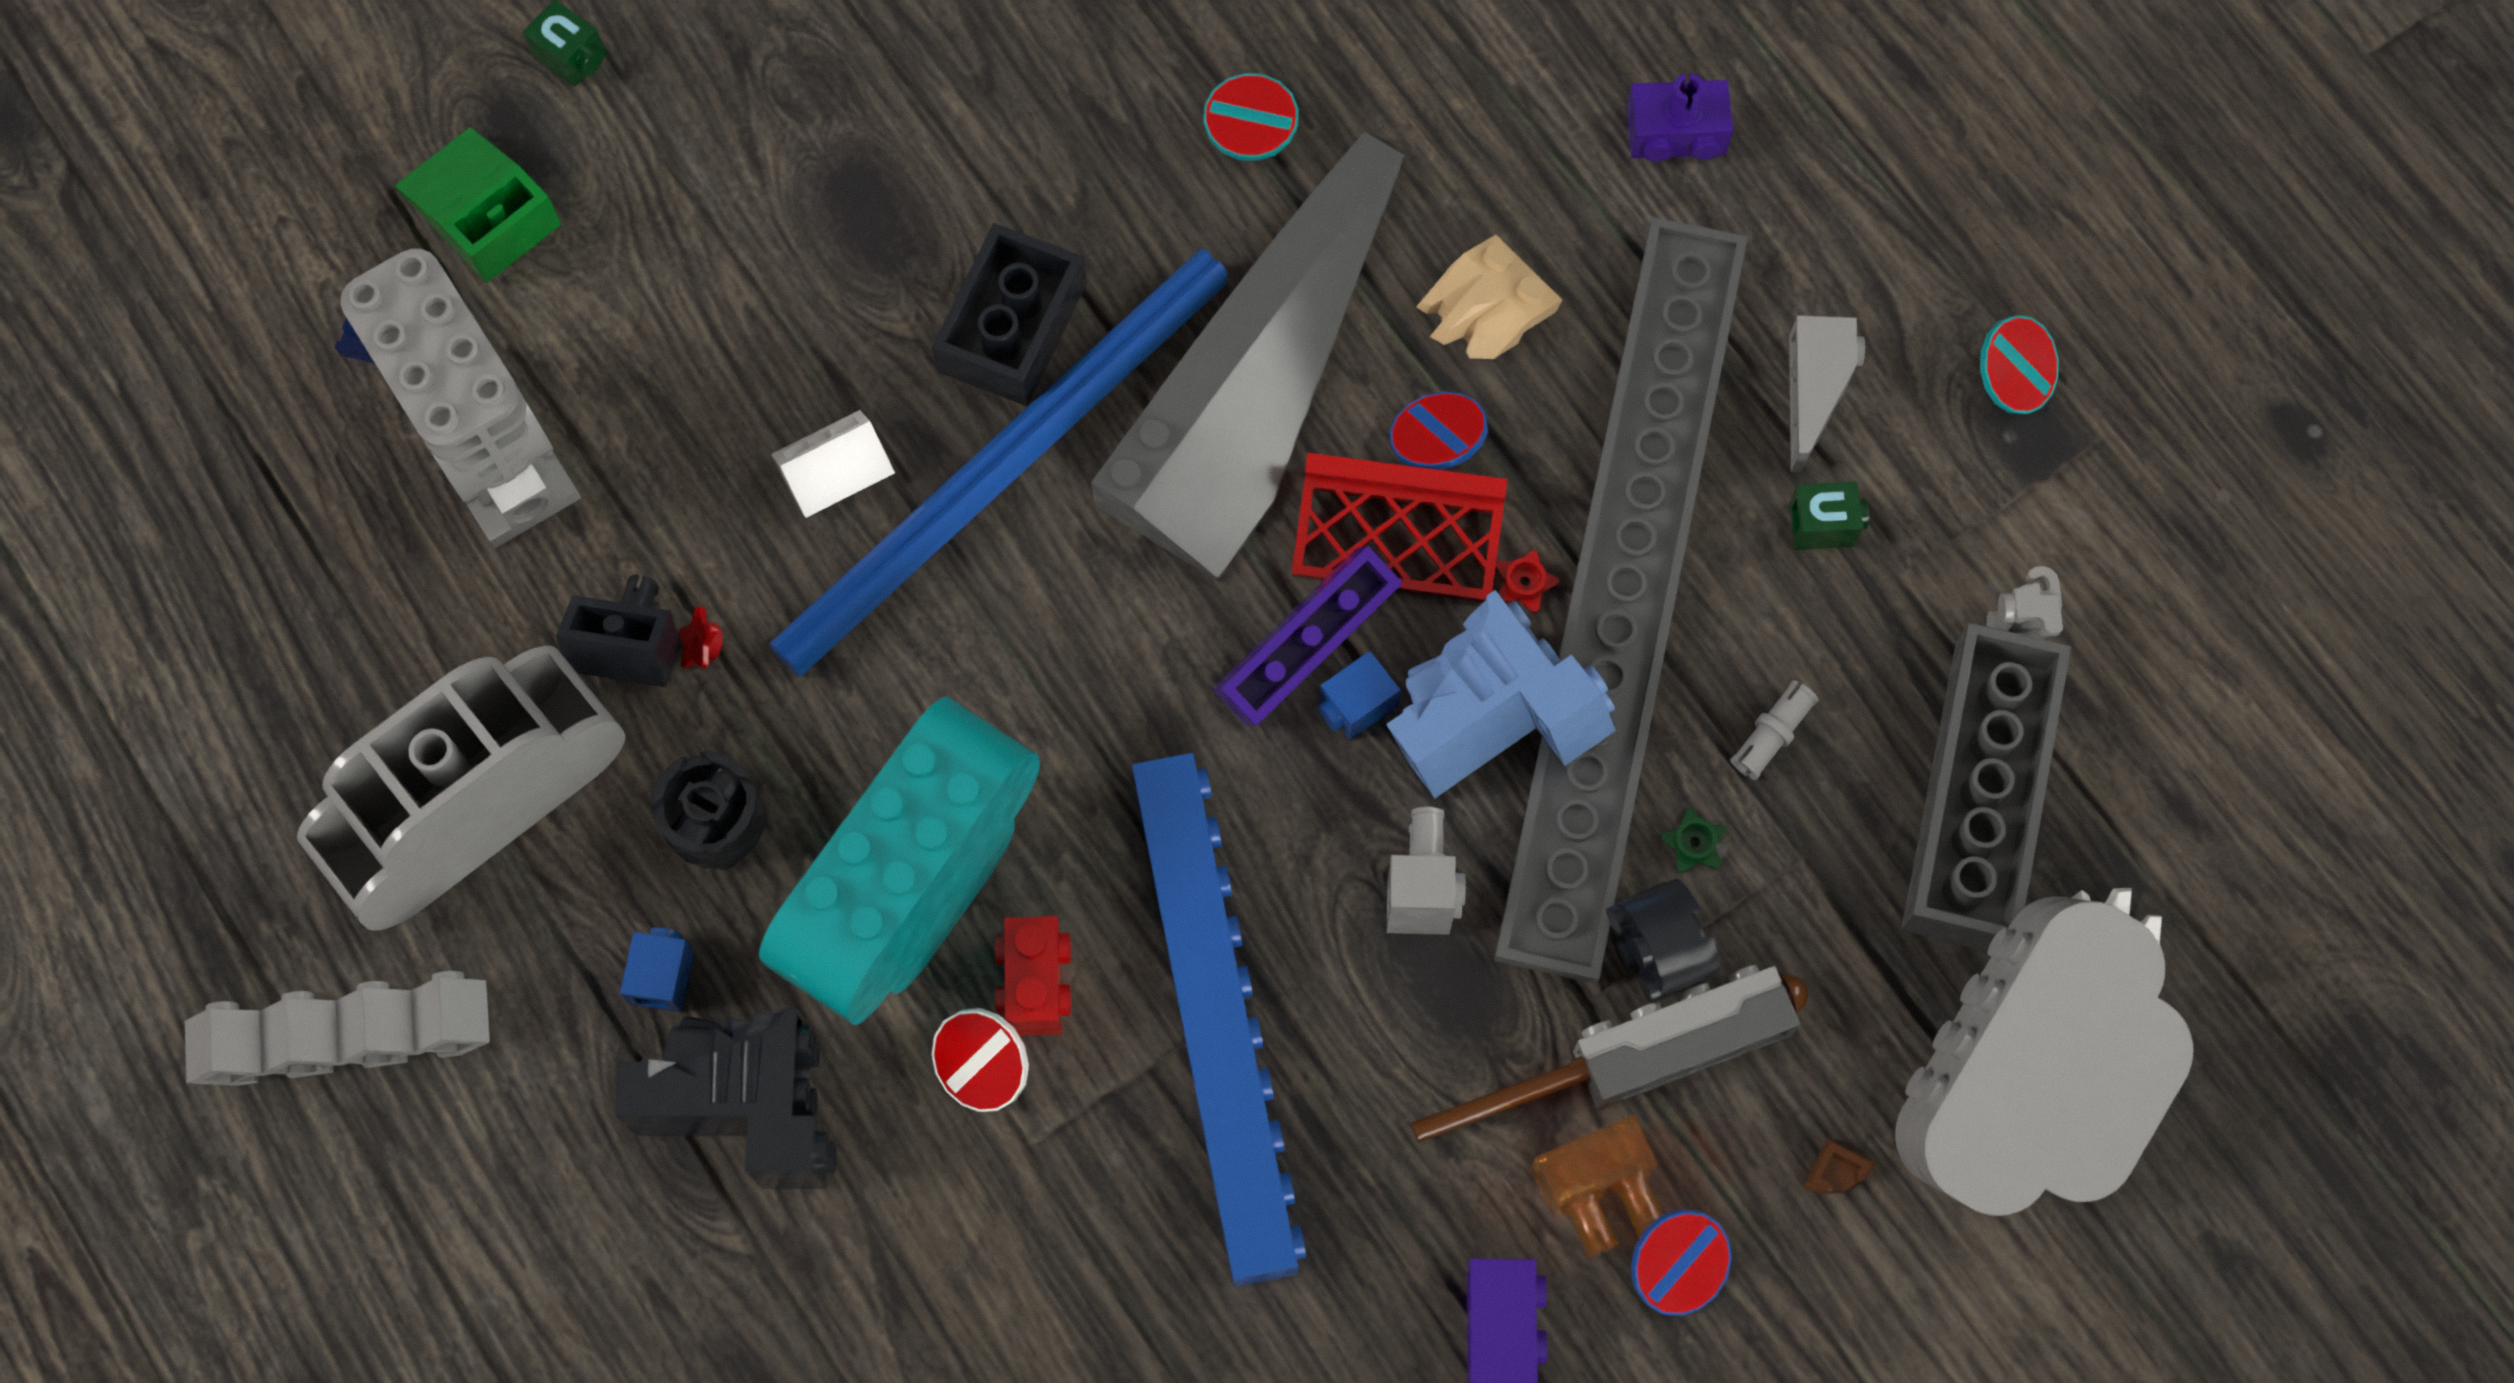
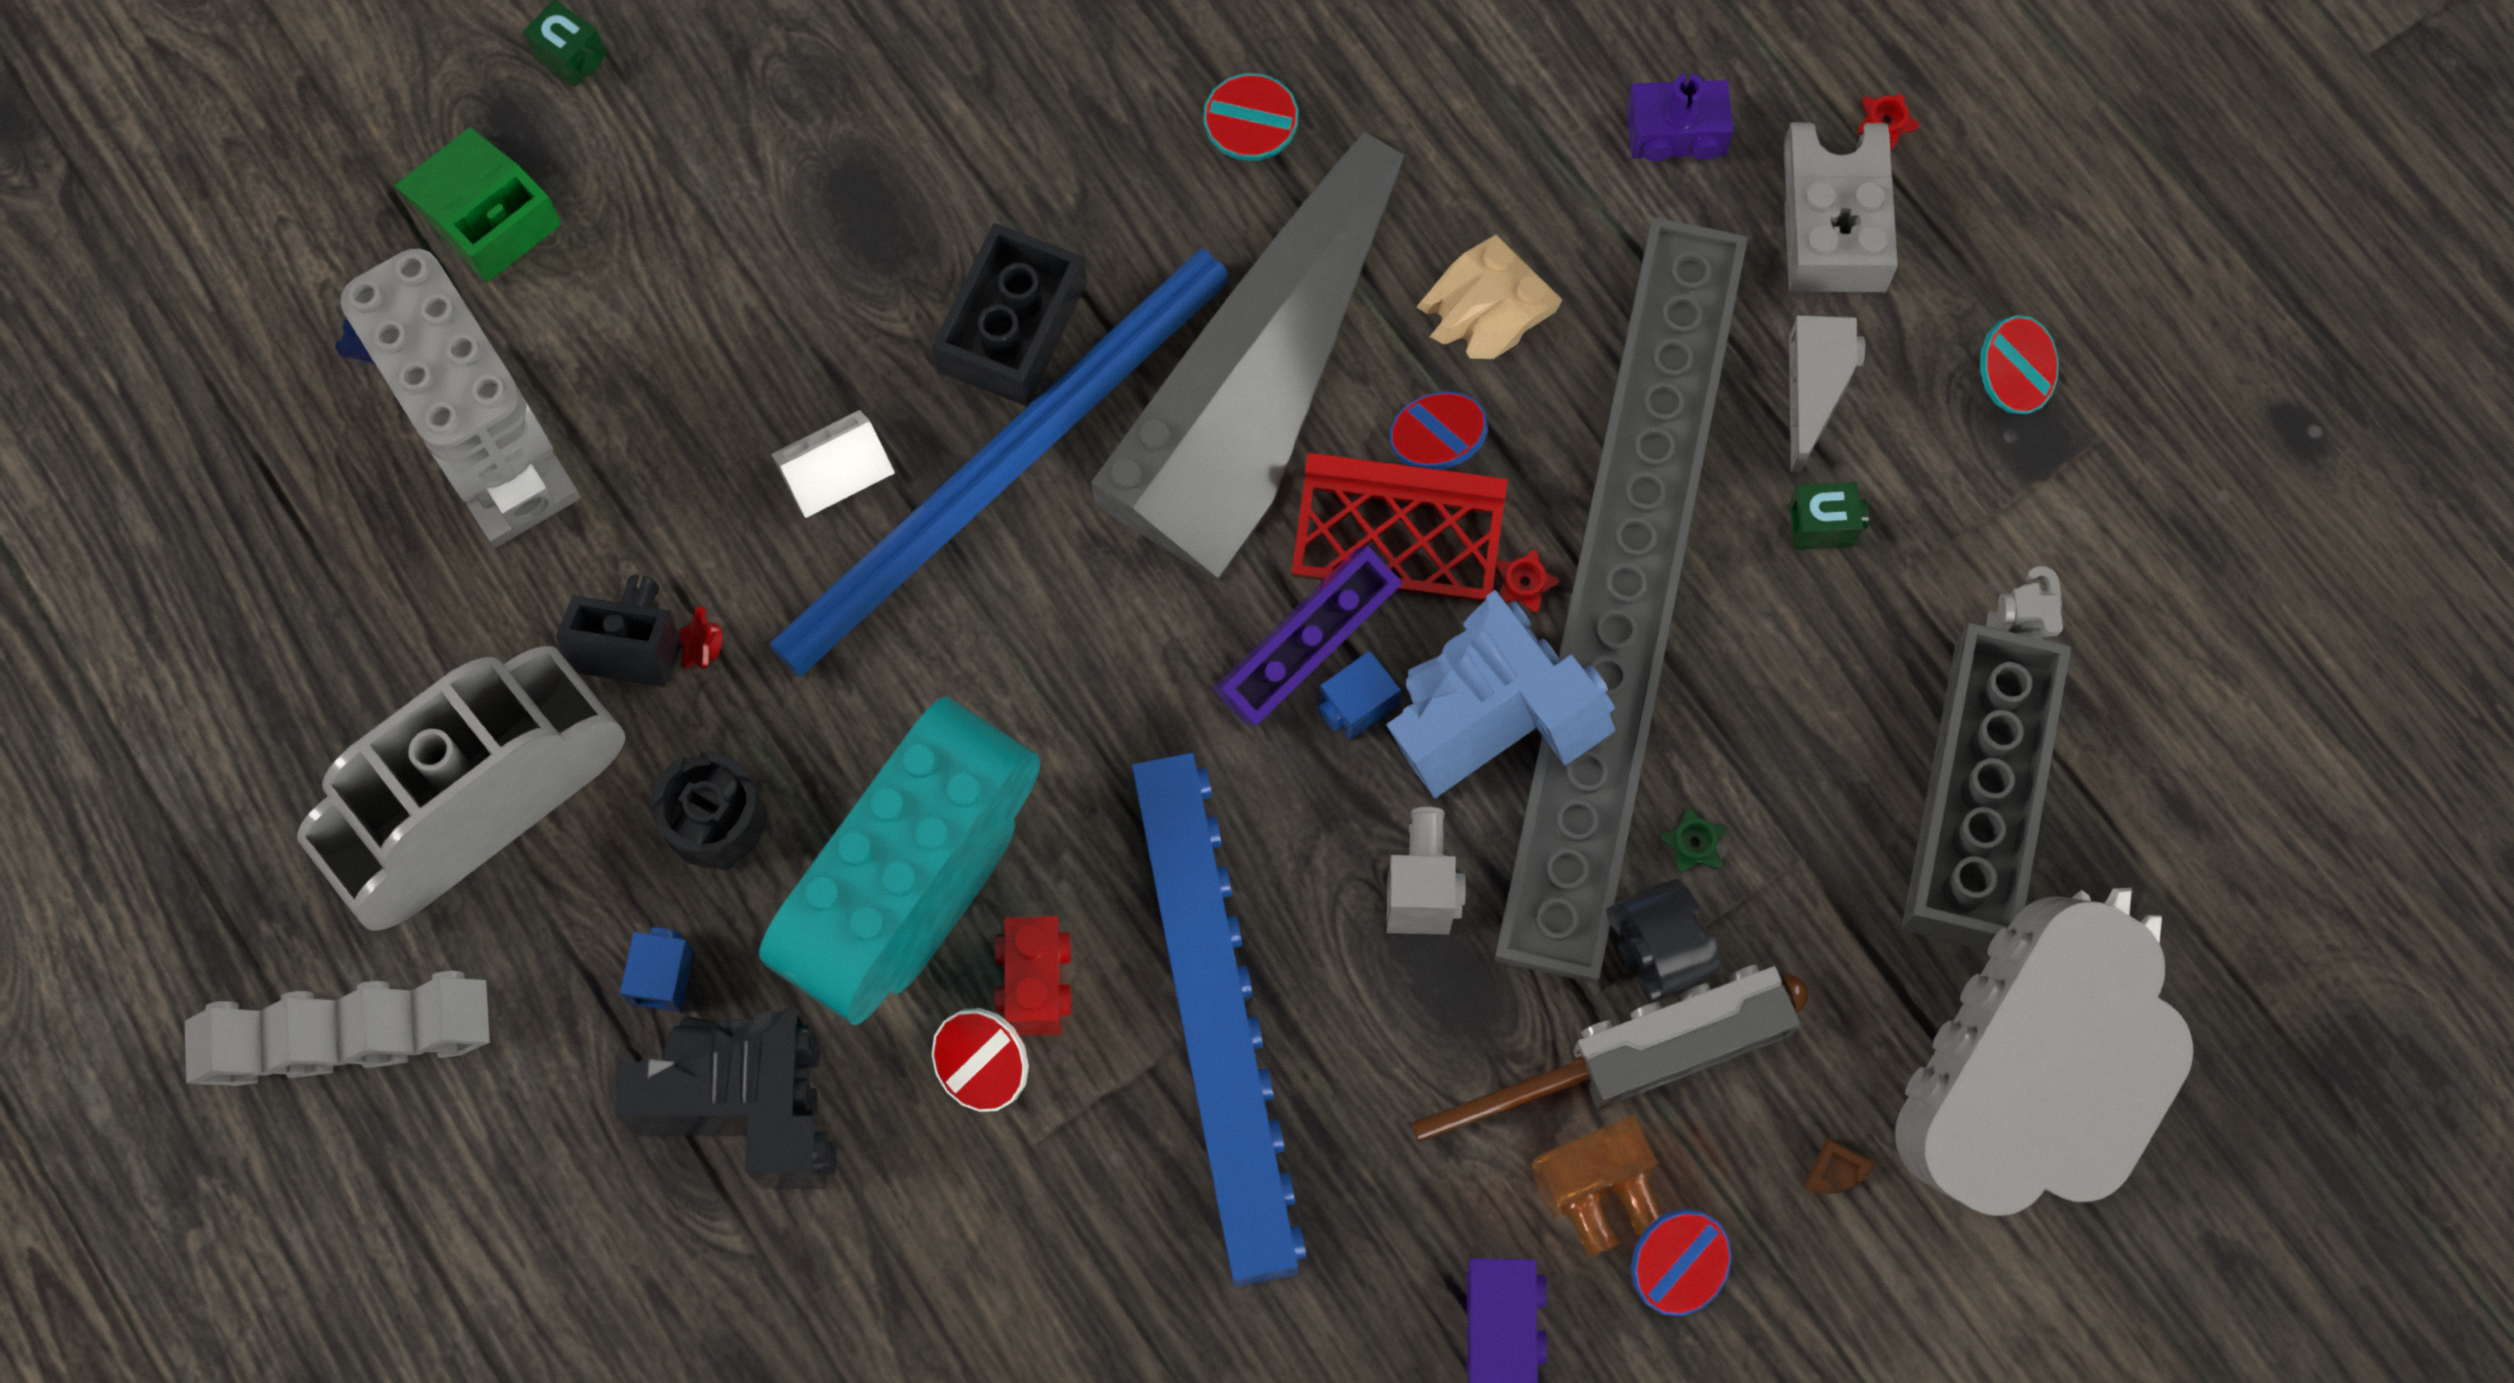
light grey pin [1730,680,1819,780] -> none
none -> light grey brick [1784,122,1898,292]
none -> red plate [1857,94,1919,150]

